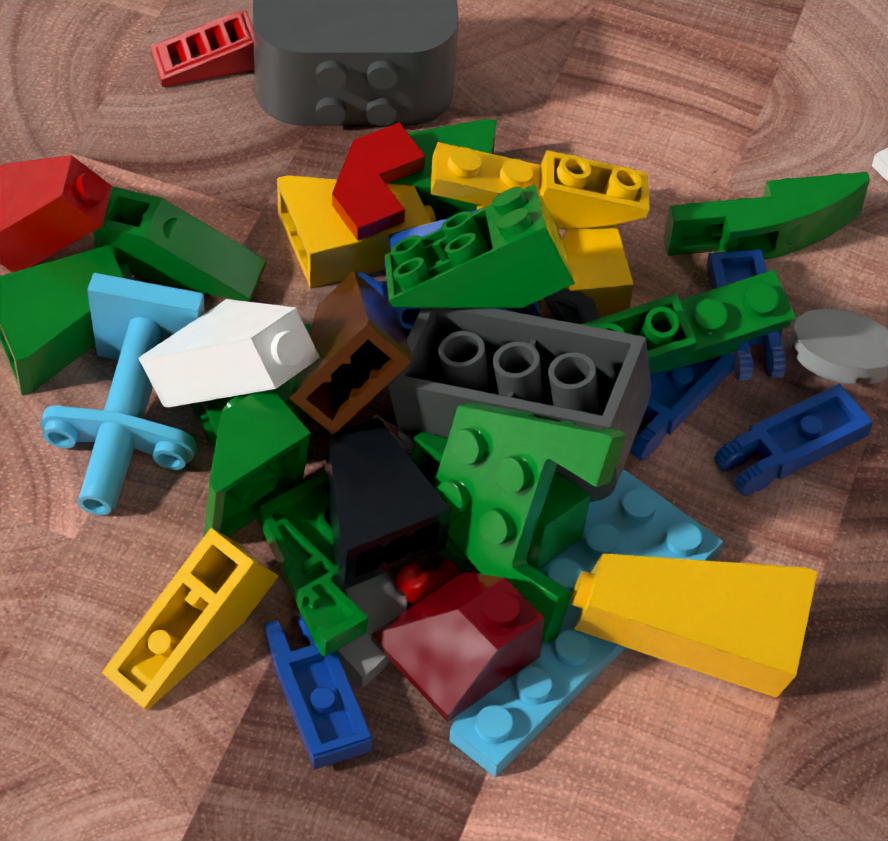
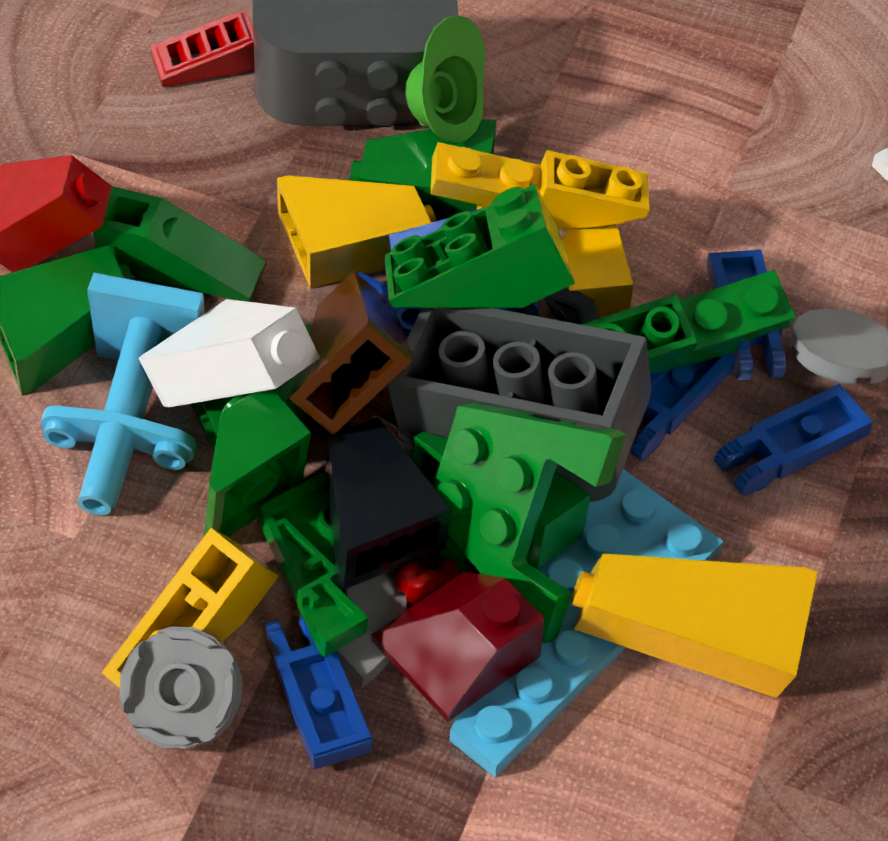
red tile [332,122,425,241] -> none
green slope [663,172,870,260] -> none
none -> light grey tile [119,627,243,750]
none -> bright green piece [405,15,485,143]

